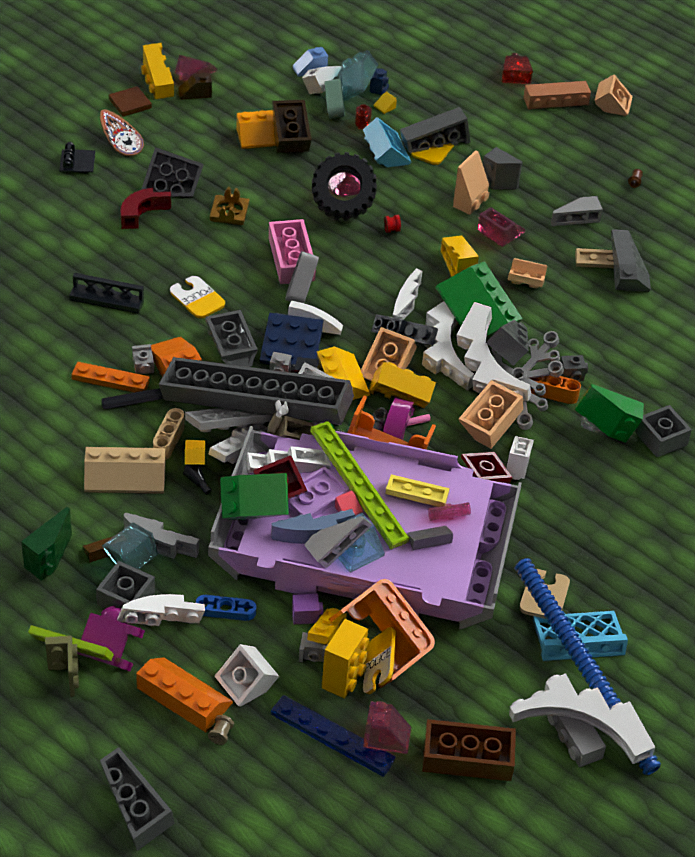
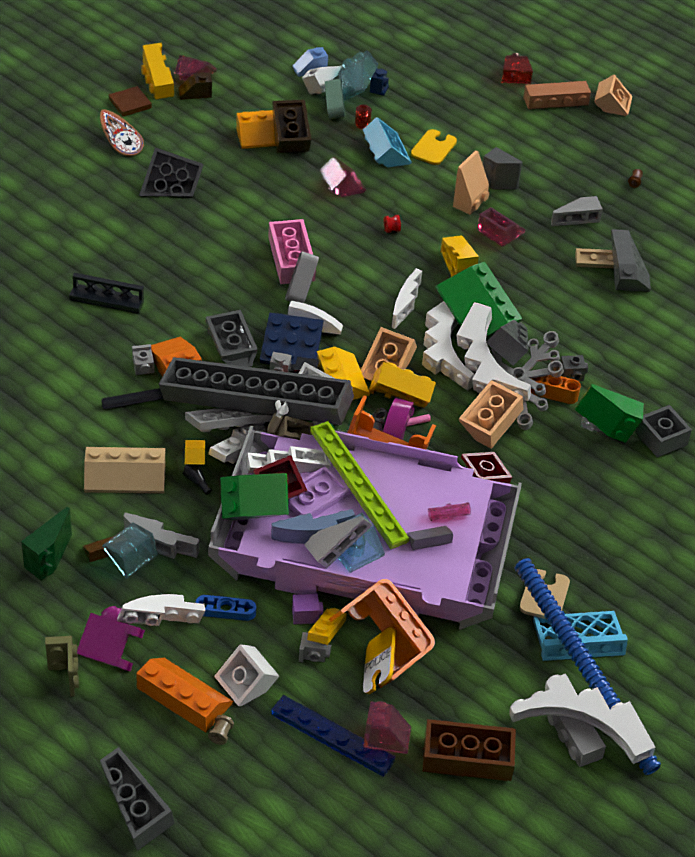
lime tile [28,625,114,661] -> none
black hinge [59,142,96,173] -> none
orange plate [72,362,150,392] -> none
dark grey brick [96,561,155,609] -> none
dark red arch [121,188,171,229] -> none
tan beam [153,408,184,460] -> none
piece [170,276,225,318] -> none
pearl gold piece [210,187,249,225] -> none
black tyre [312,152,377,221] -> none
yellow brick [322,619,369,699] -> none
coral slope [335,490,363,516] -> none
black slope [371,314,438,346] -> none
yellow slope [374,92,397,114] -> none
light yellow plate [385,474,450,508] -> none
dark grey wedge [400,107,471,153] -> none
white slope [506,436,534,480] -> none
light nougat bracket [508,258,547,288] -> none

